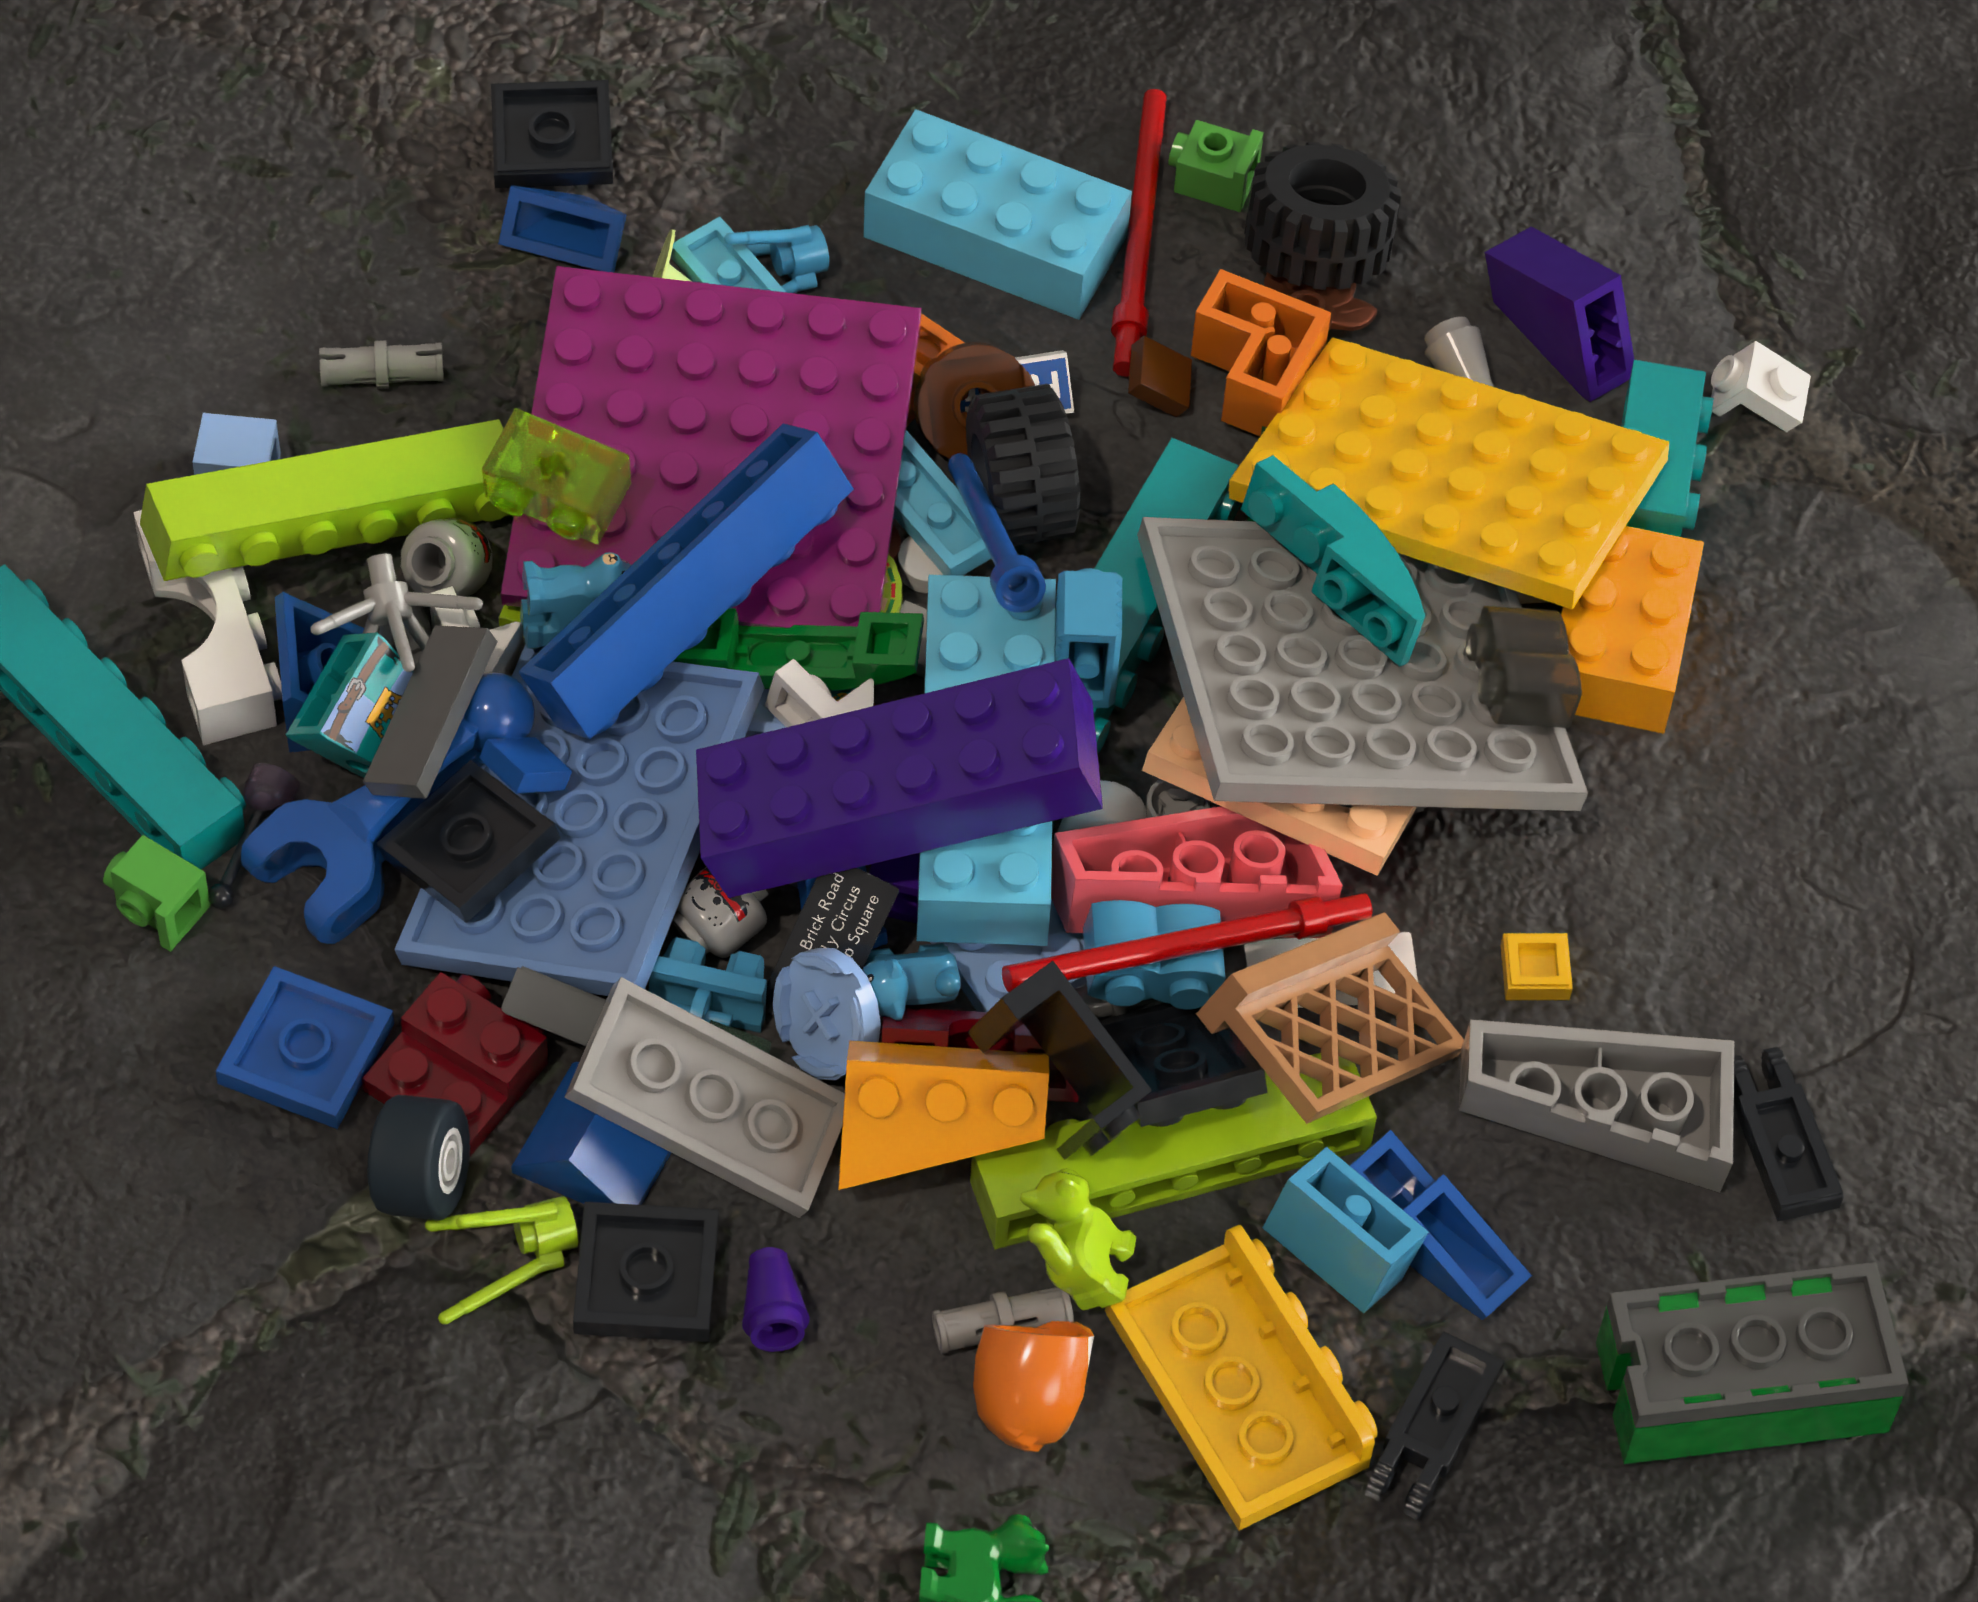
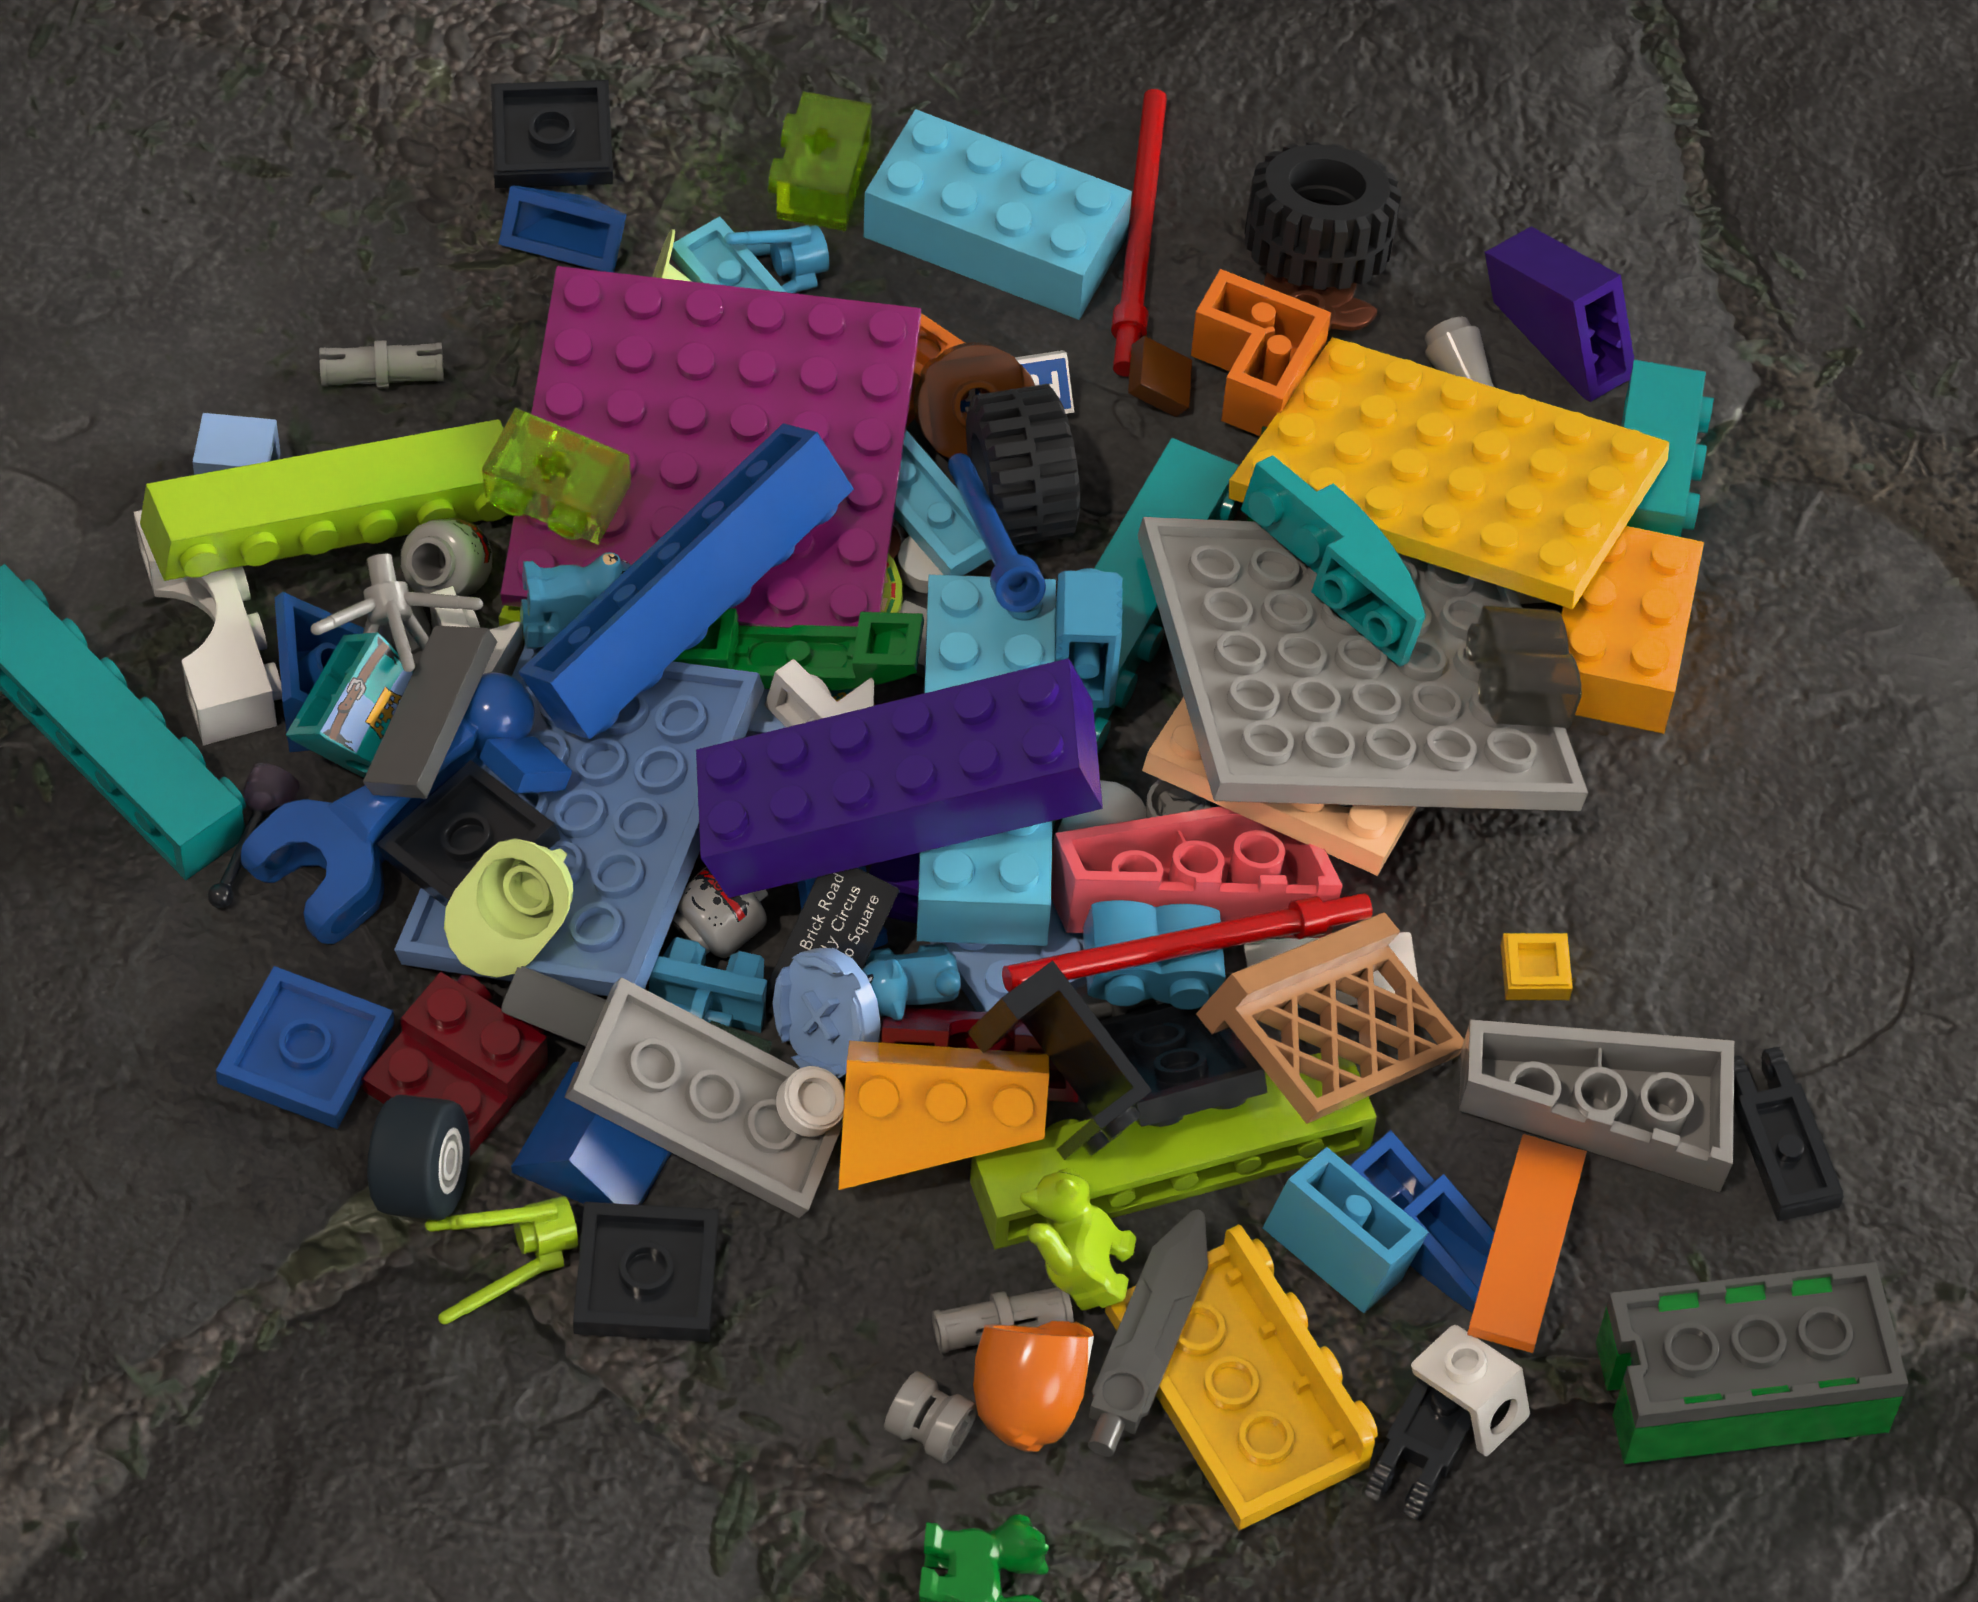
bright green brick [103,835,211,952] -> none
dark purple cone [742,1247,810,1352] -> none
bright green brick [1168,120,1264,212] -> none
white bracket [1711,341,1811,432] -> none
none -> yellowish green piece [444,838,573,978]
none -> clear neon green brick [768,91,872,231]
none -> white tile [776,1066,845,1137]
none -> light grey wheel [884,1371,977,1464]
none -> dark grey piece [1088,1209,1208,1457]
none -> white bracket [1411,1325,1530,1456]
none -> orange slope [1467,1134,1587,1353]

